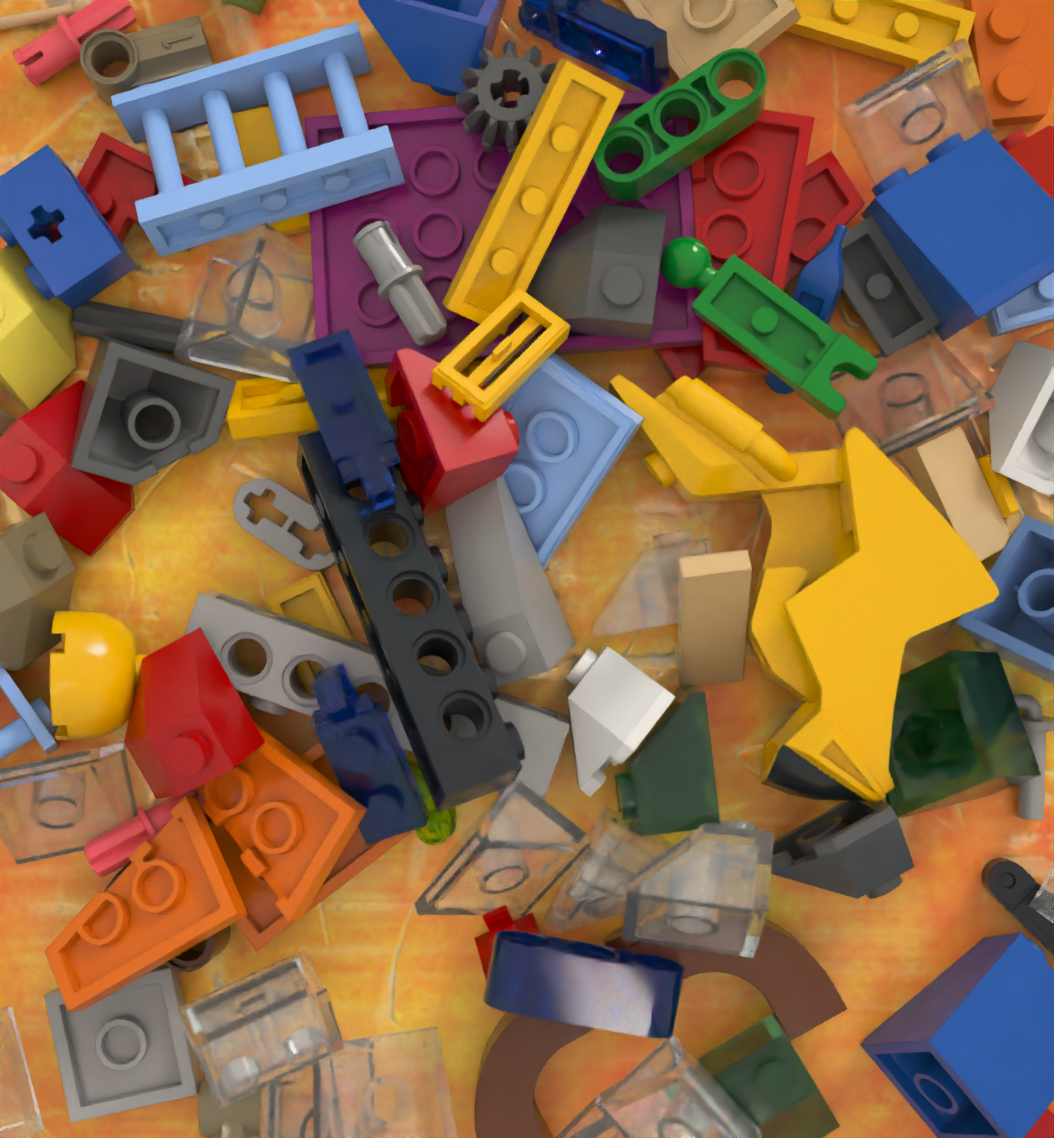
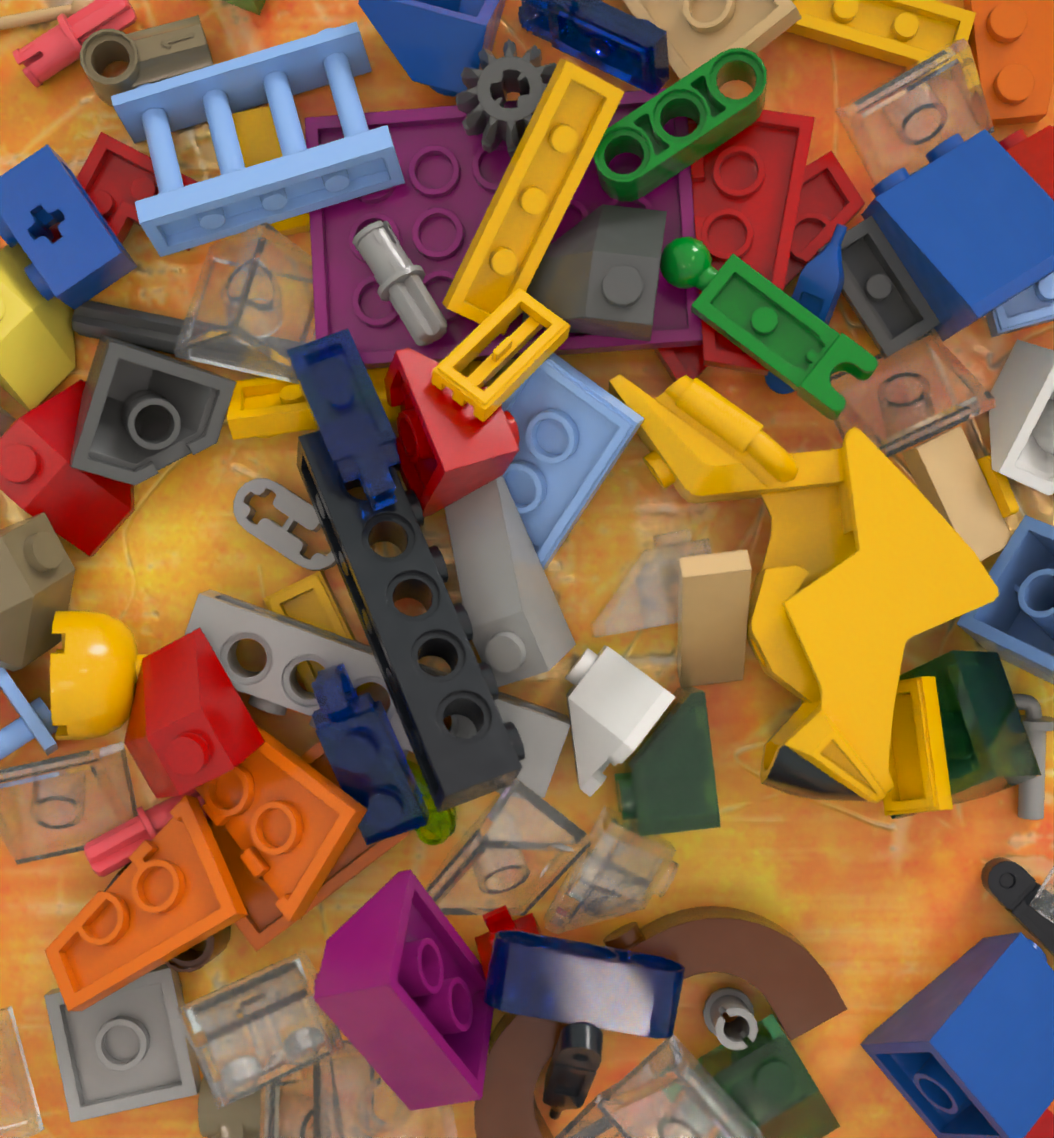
clear slope [622,820,774,958] -> none
dark grey slope [753,800,914,899] -> none
none -> magenta slope [313,870,495,1111]
none -> black piece [543,1023,603,1120]
none -> light grey pin [703,987,758,1051]
none -> yellow tile [883,676,953,816]

